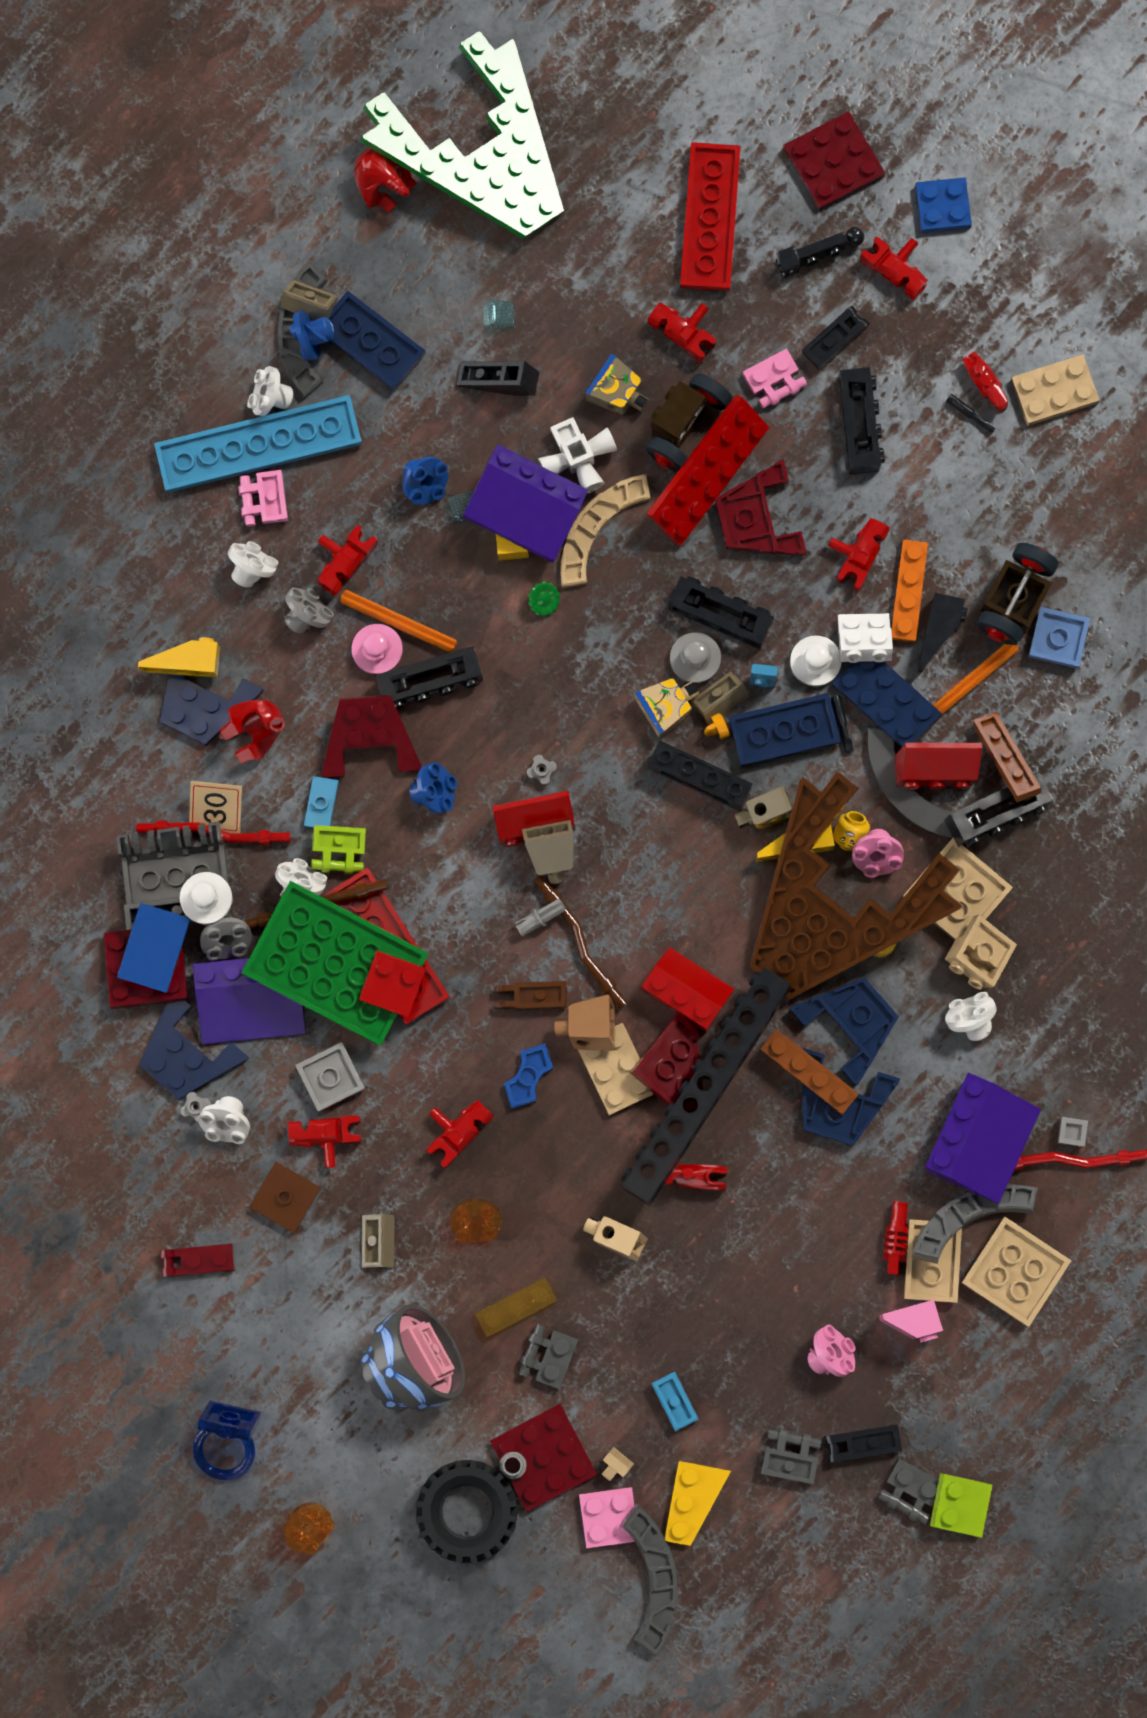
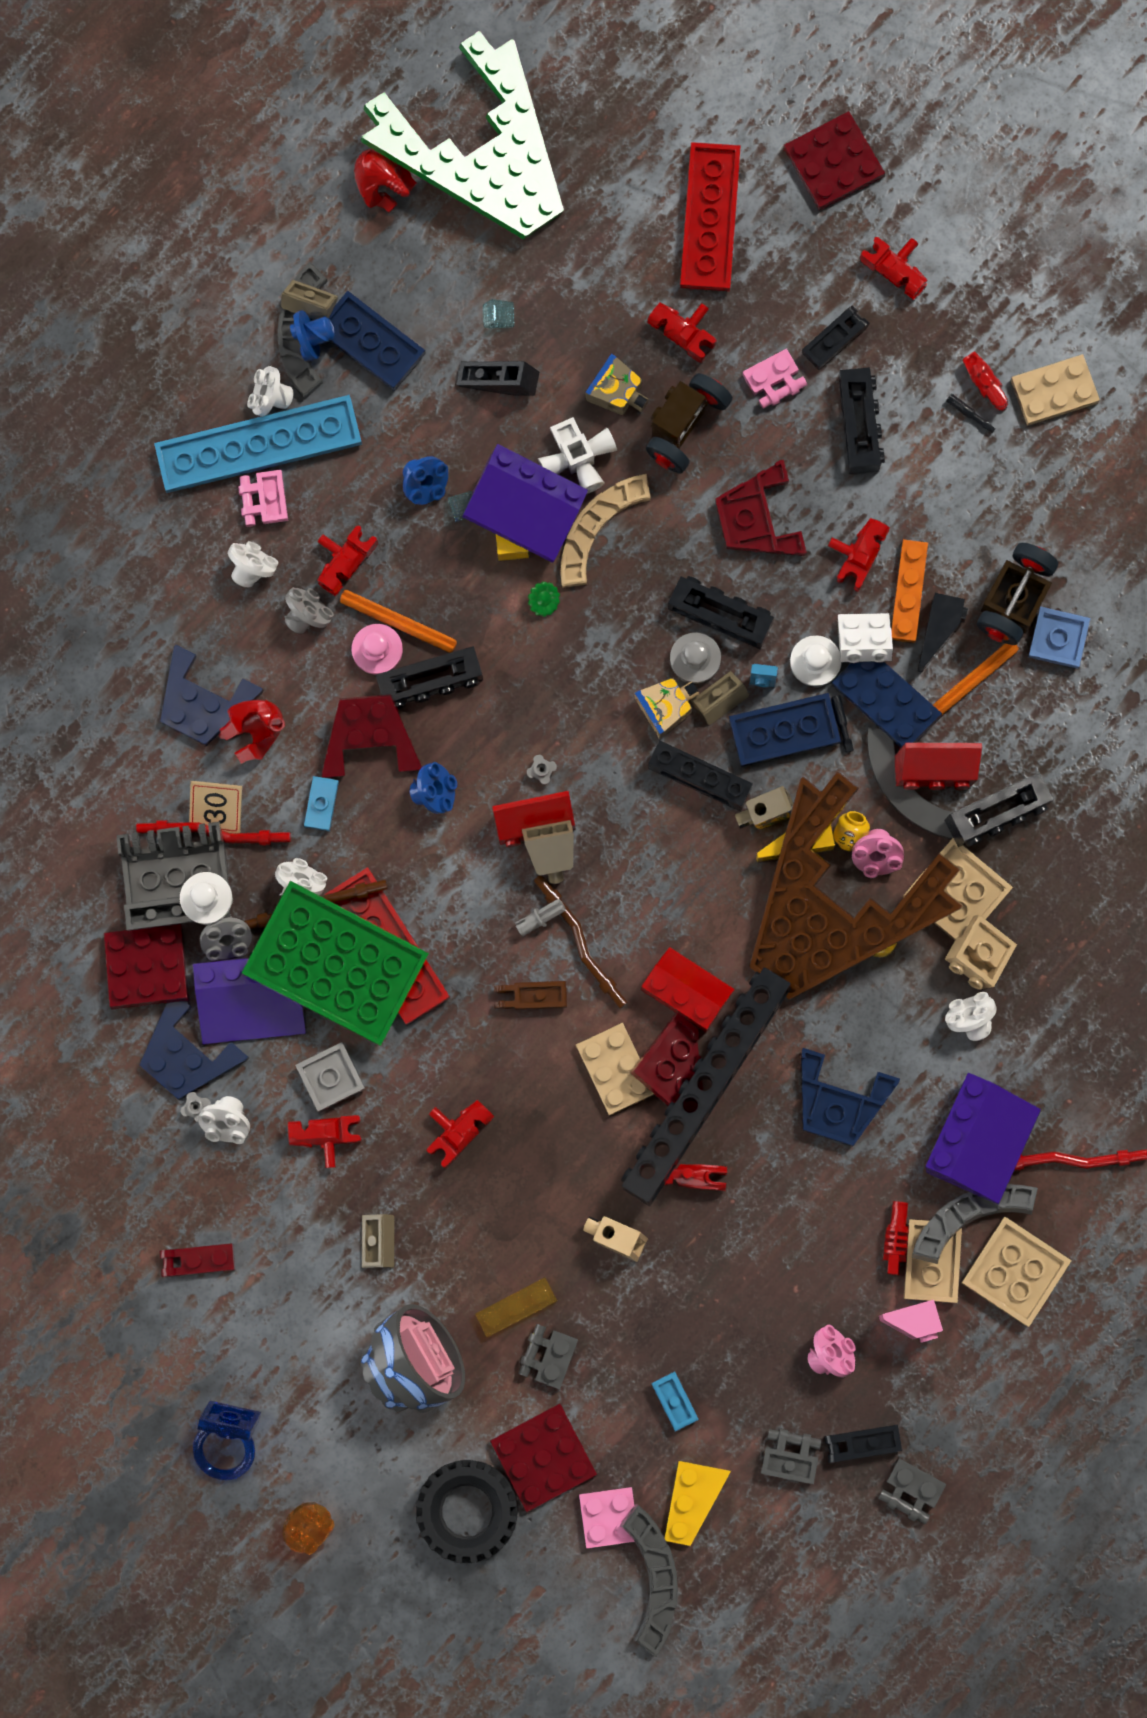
blue tile [117,903,191,993] -> none
yellow slope [138,637,220,678] -> none
reddish brown plate [249,1162,321,1233] -> none
lime plate [311,825,366,874] -> none
red plate [358,950,426,1018] -> none
clear orange plate [449,1198,502,1243] -> none
light grey piece [500,1452,527,1479] -> none
blue tile [504,1043,553,1109] -> none
medium nougat torso [554,995,615,1051] -> none
tan tile [602,1447,634,1481] -> none
red plate [646,395,770,546] -> none
light orange tile [704,713,730,740] -> none
dark orange plate [760,1029,858,1115] -> none
black plate [776,227,865,278] -> none
dark blue wing [789,977,899,1087] -> none
blue plate [915,177,972,233] -> none
lime plate [930,1473,992,1538] -> none
plate [973,712,1041,802] -> none
light grey plate [1057,1117,1088,1147] -> none

